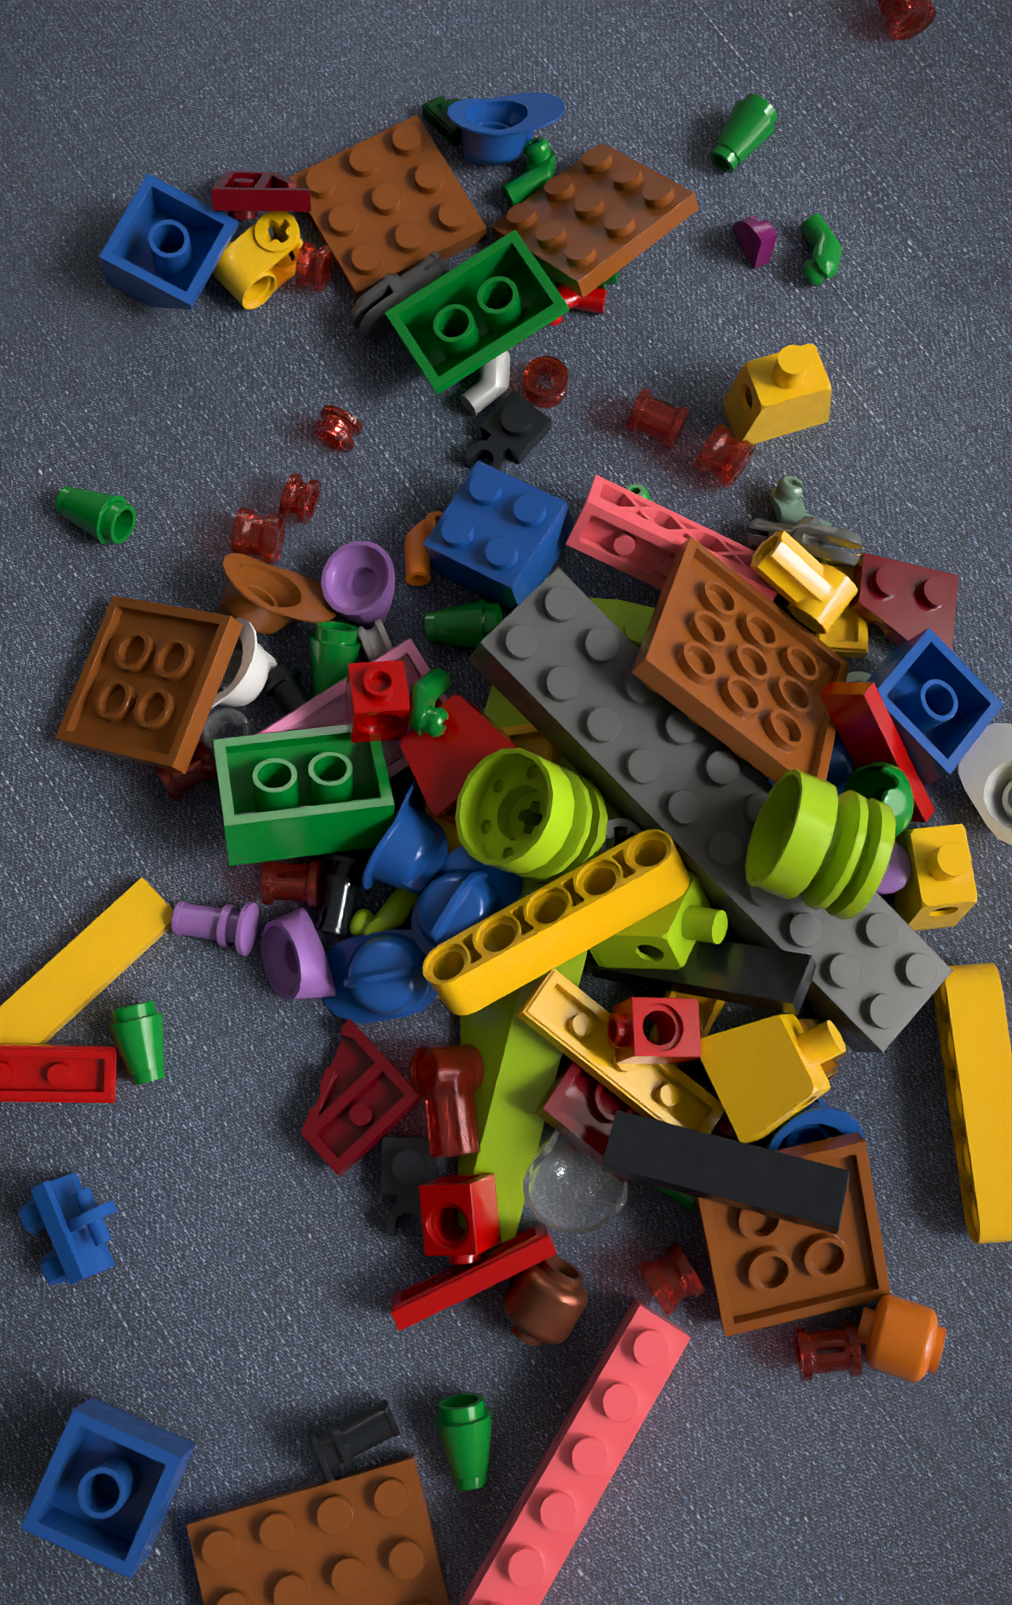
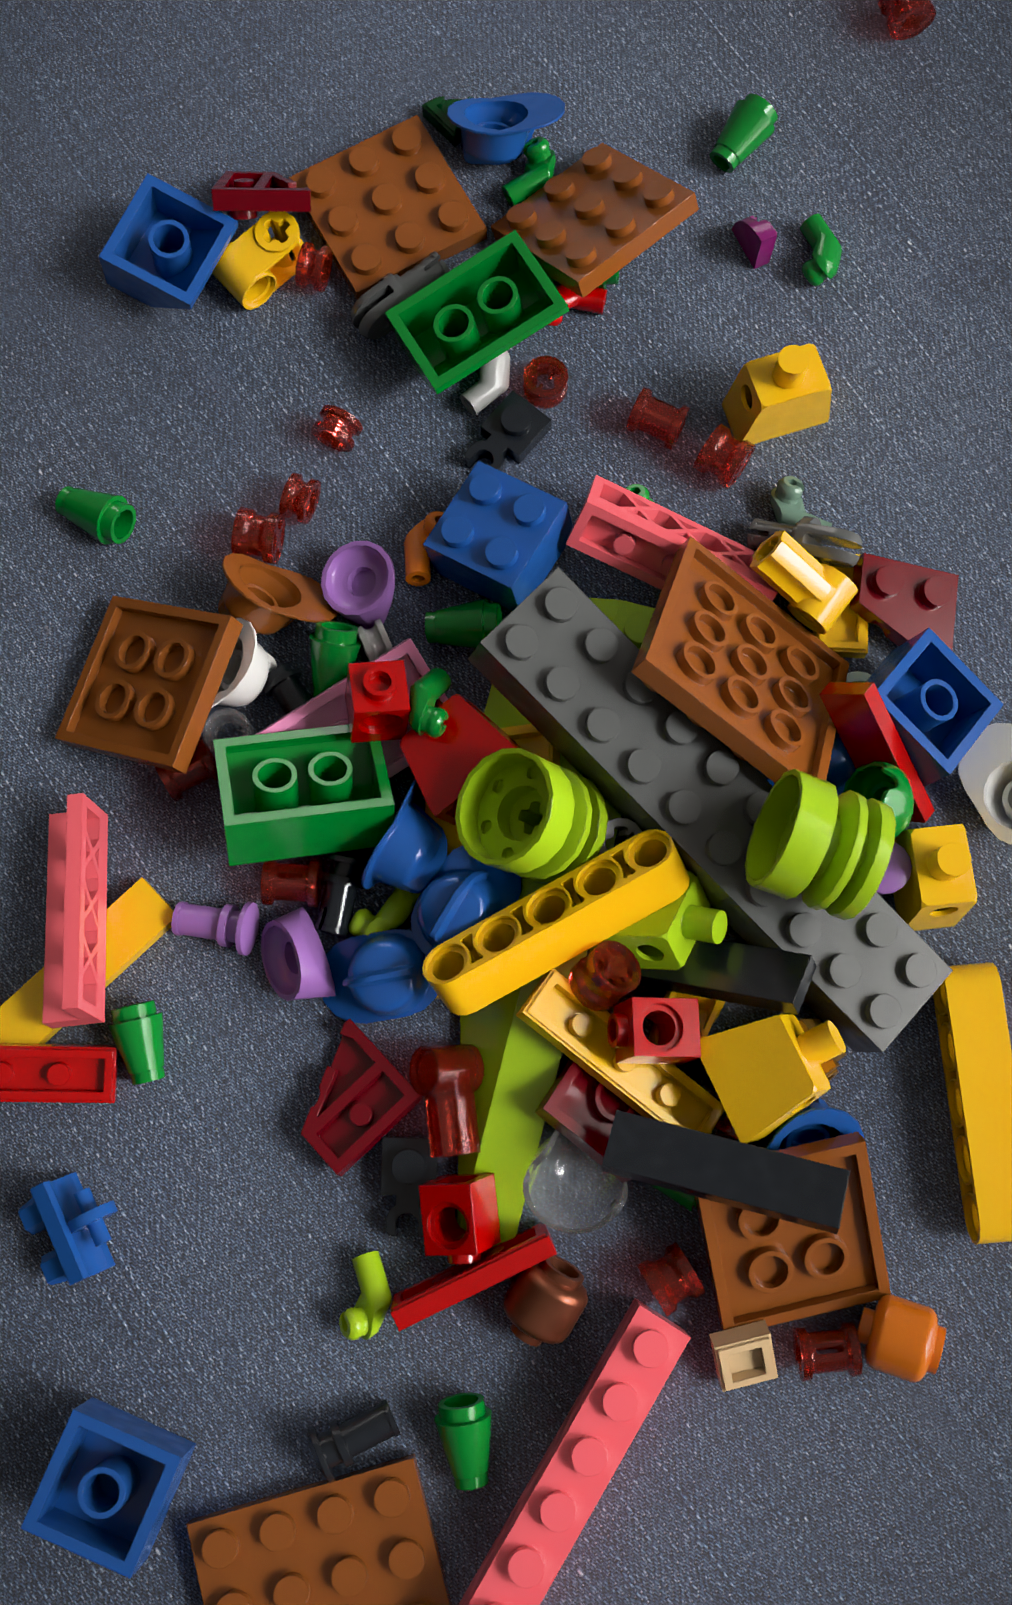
none -> coral fence [42,793,108,1028]
none -> lime arm [339,1251,392,1341]
none -> clear red wheel [569,940,641,1012]
none -> tan tile [709,1320,778,1392]

